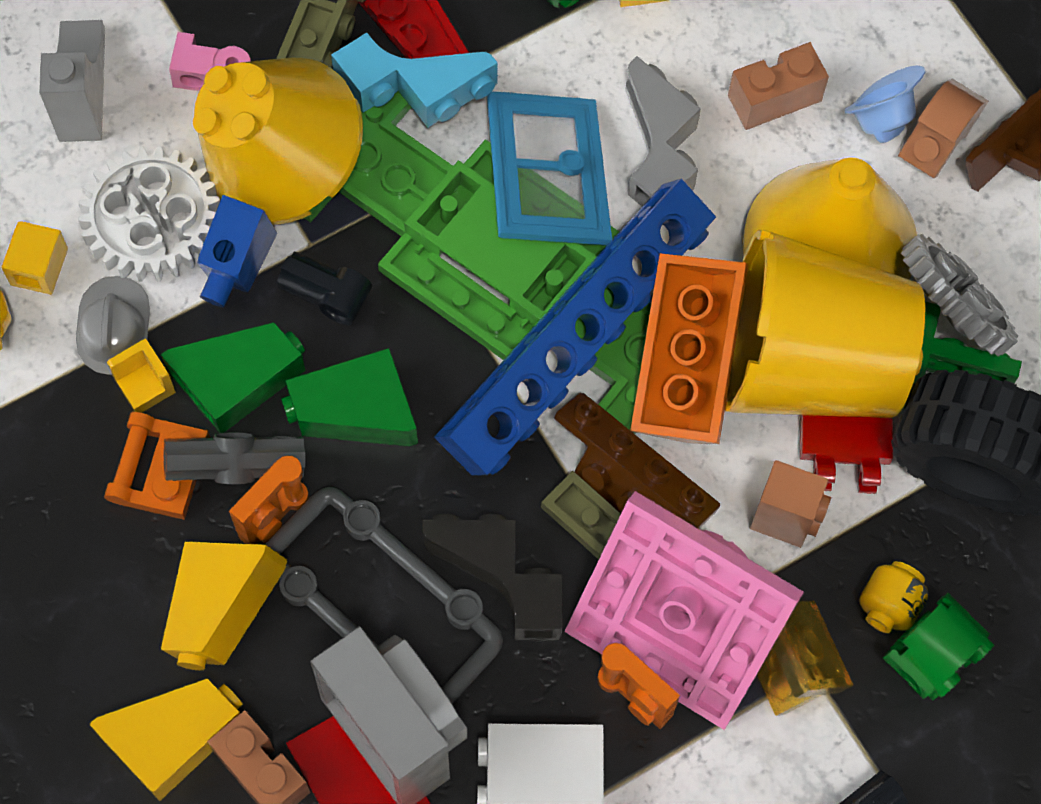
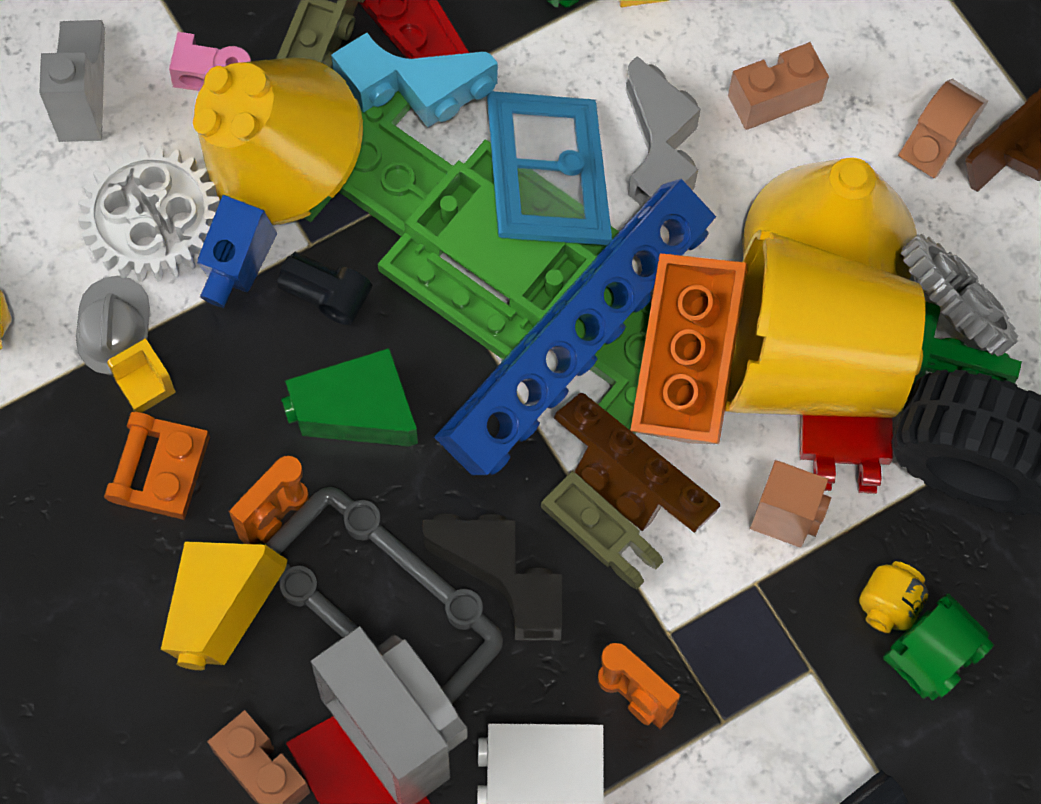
yellow panel [1,221,68,295] -> none
yellow slope [89,678,243,801] -> none
green slope [161,322,305,433] -> none
dark grey piece [163,432,305,484] -> none
bright pink piece [564,491,804,730] -> none
clear yellow bracket [757,601,853,716] -> none
light blue piece [845,65,926,143] -> none

